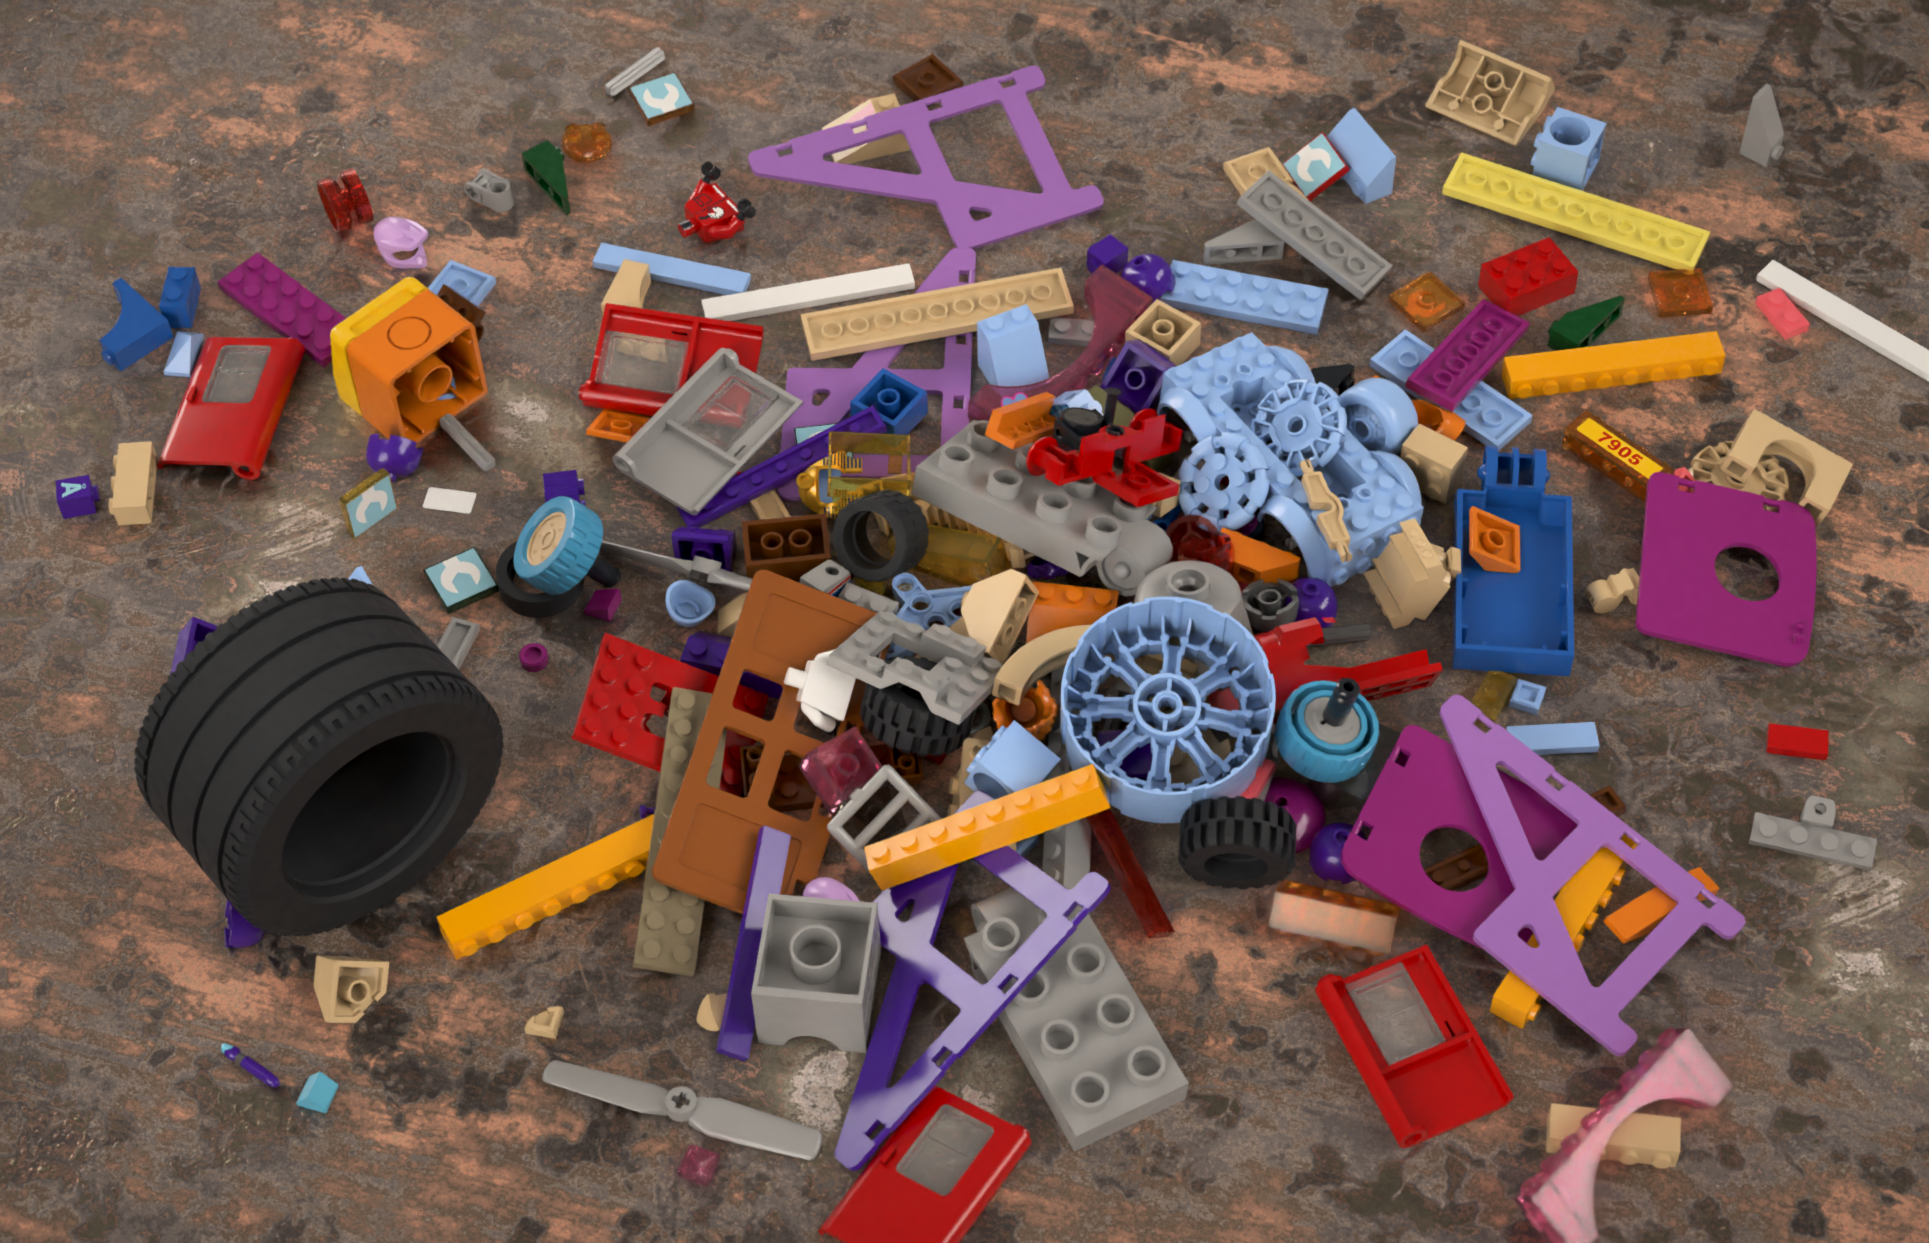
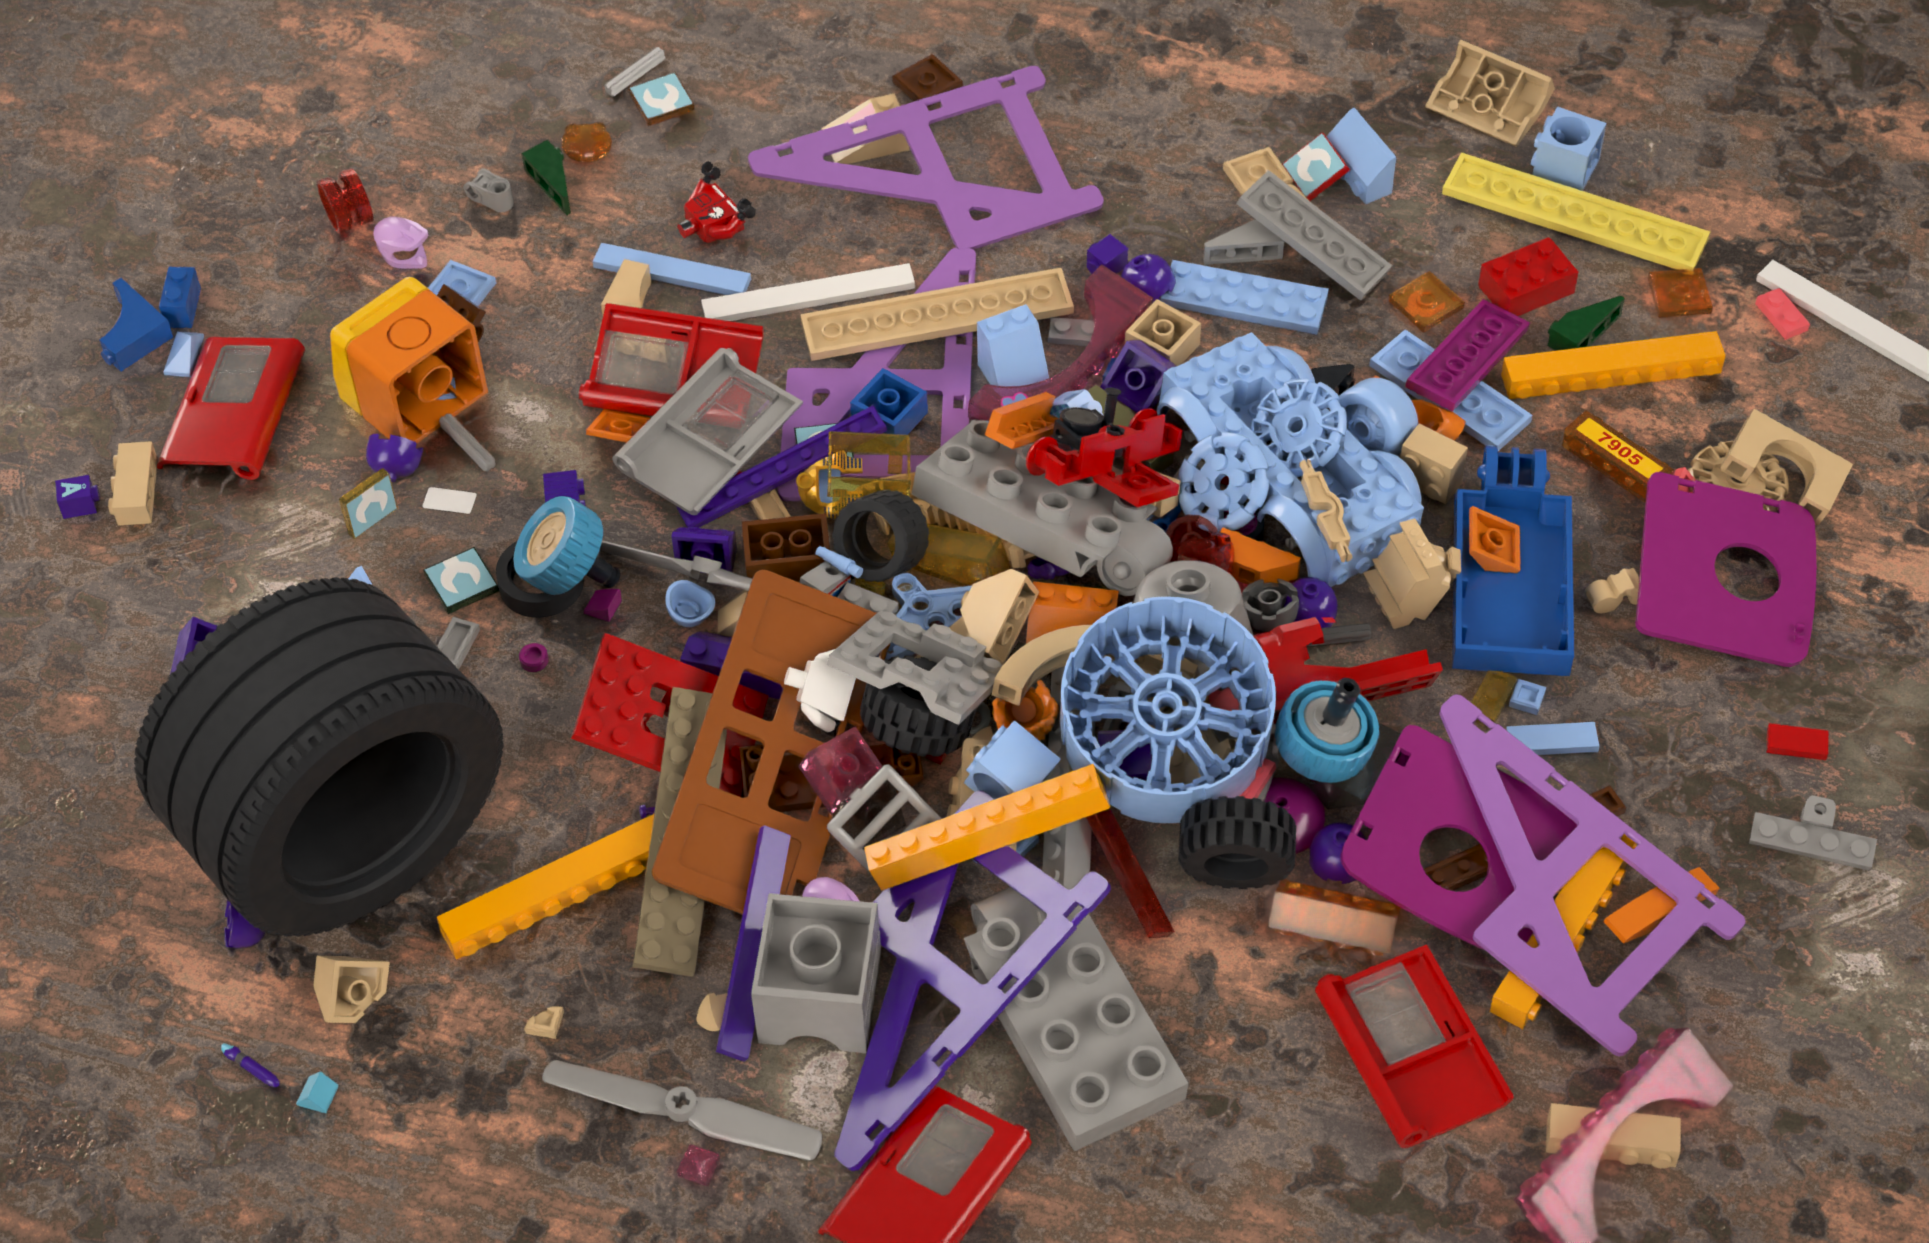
magenta plate [217,252,346,367] -> none
light grey slope [1739,83,1784,167] -> none
none -> light blue animal [816,546,863,578]

